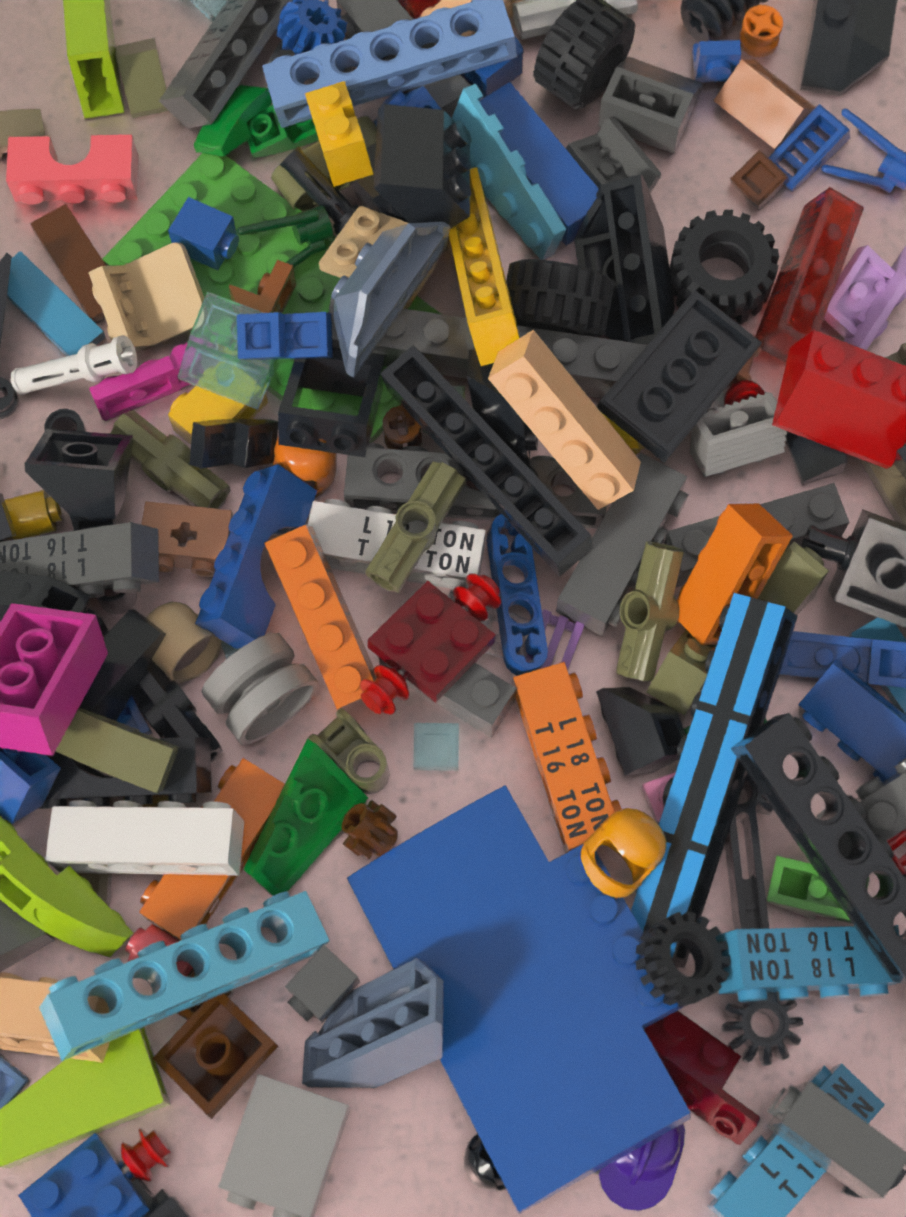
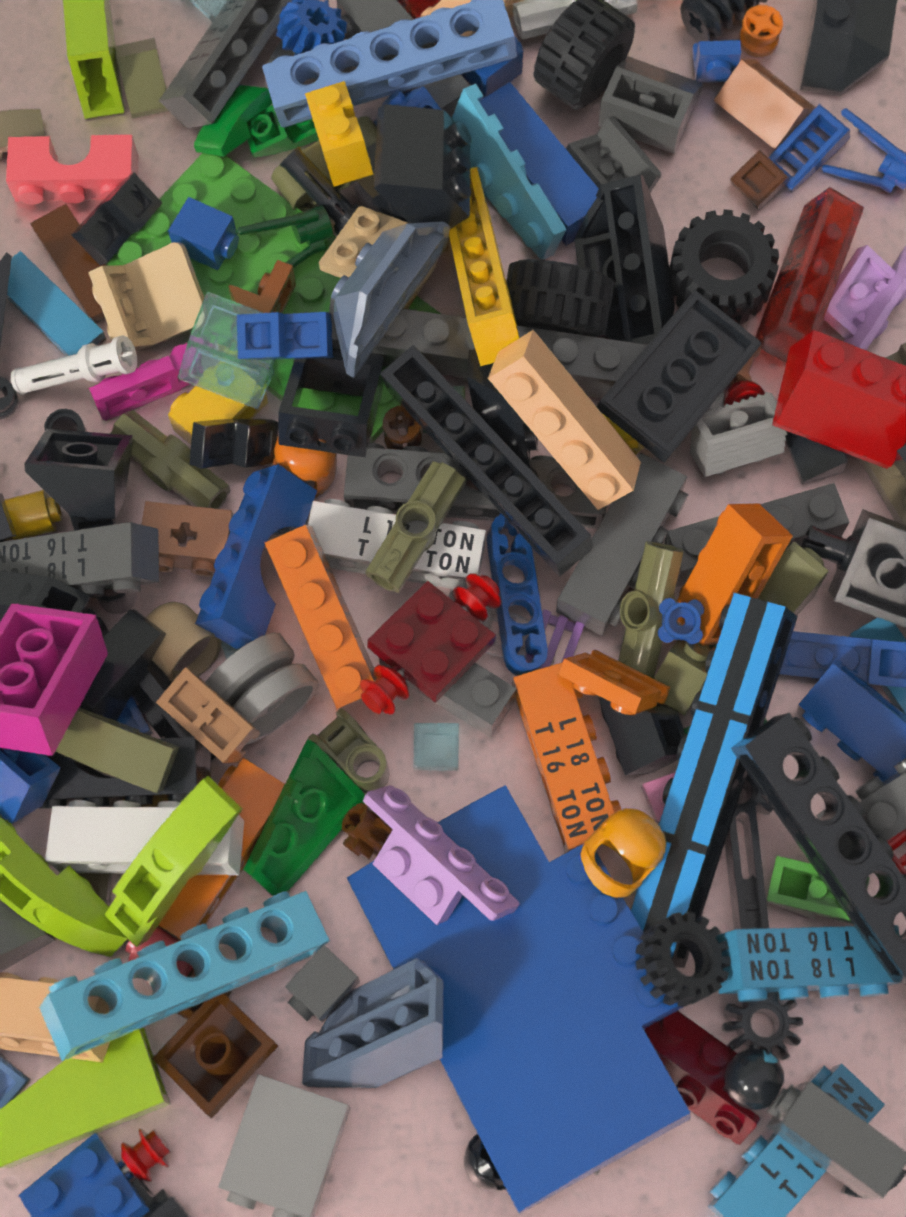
dark purple piece [598,1124,685,1211] -> none
none -> black slope [71,172,162,266]
none -> lime slope [105,776,242,947]
none -> medium nougat hinge [156,667,260,763]
none -> lavender bracket [363,785,520,925]
none -> orange plate [559,650,671,715]
none -> blue plate [657,598,704,645]
none -> black piece [724,1049,785,1110]

